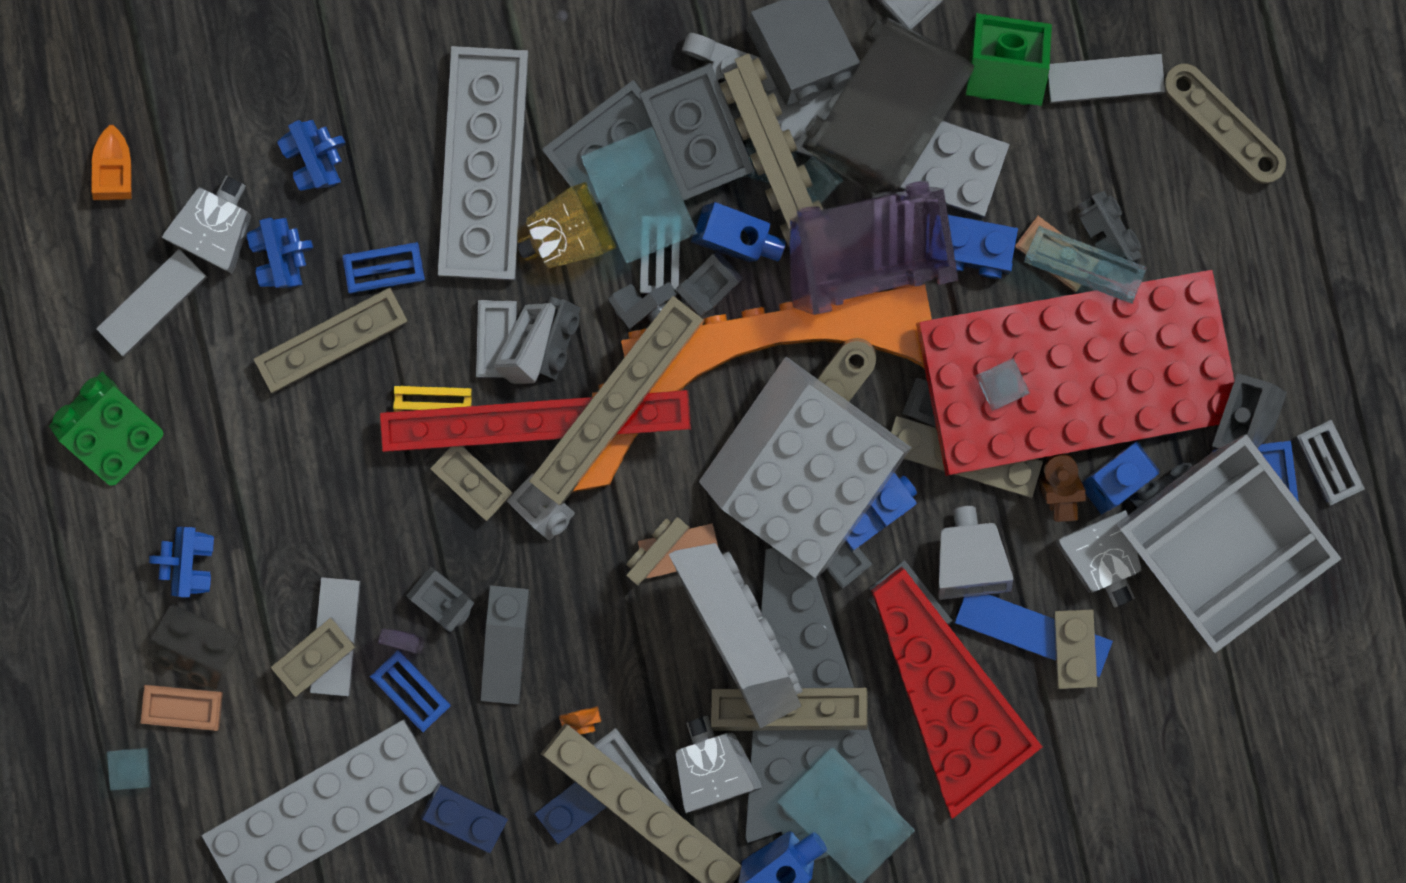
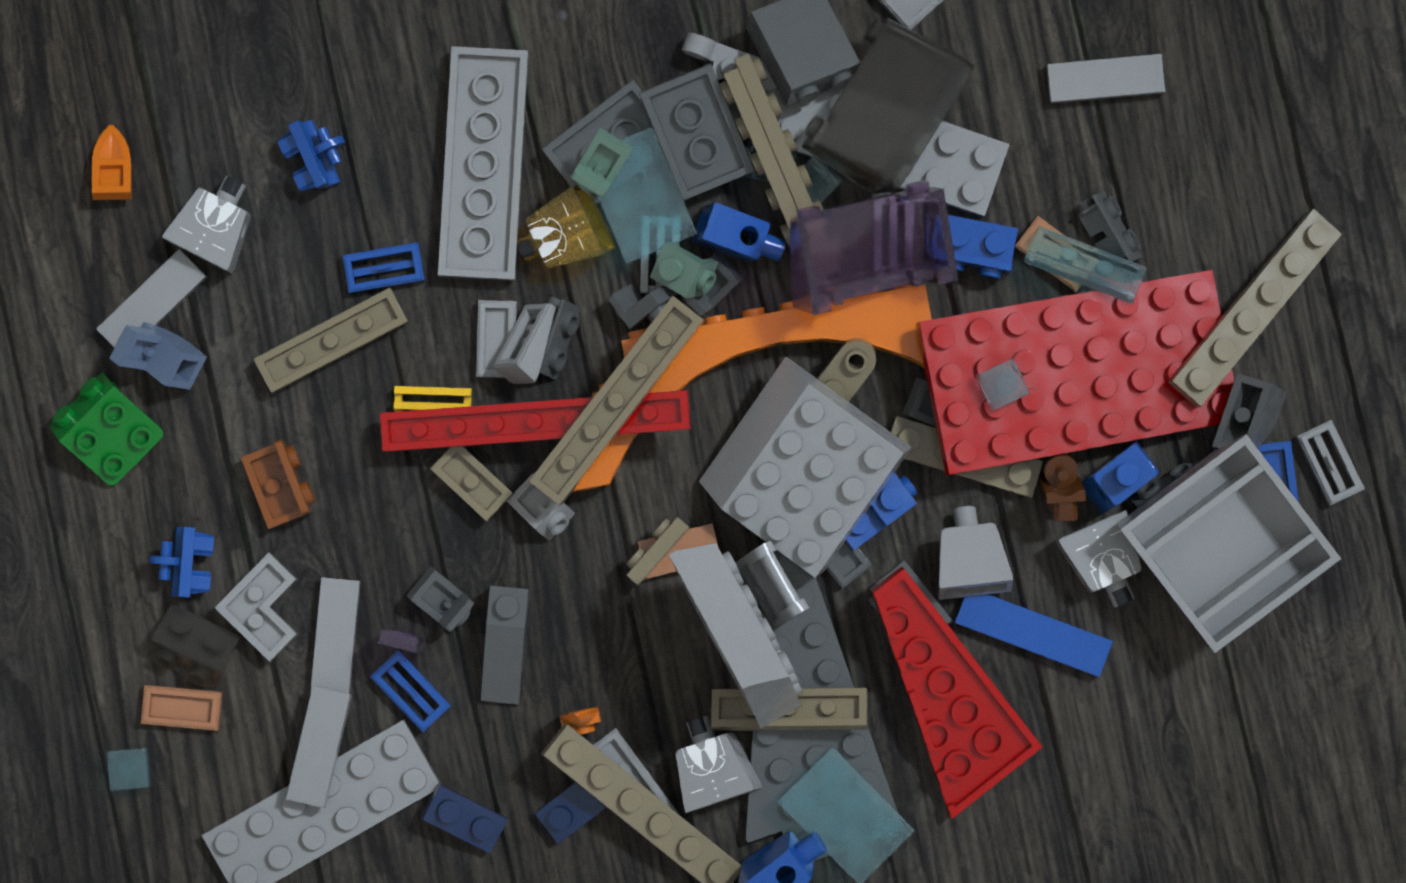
blue hips [246,218,313,288] -> none
dark tan plate [271,617,356,697] -> none
green slope [966,13,1052,106] -> none
dark tan plate [1053,610,1097,689] -> none
dark tan plate [1164,64,1286,184] -> none
none -> sand blue brick [109,322,207,390]
none -> light grey plate [215,552,298,662]
none -> dark orange bracket [240,440,316,529]
none -> light grey tile [286,686,352,808]
none -> sand green bracket [571,128,633,197]
none -> sand green bracket [650,242,718,298]
none -> light grey plate [736,540,810,630]
none -> dark tan plate [1168,209,1342,408]

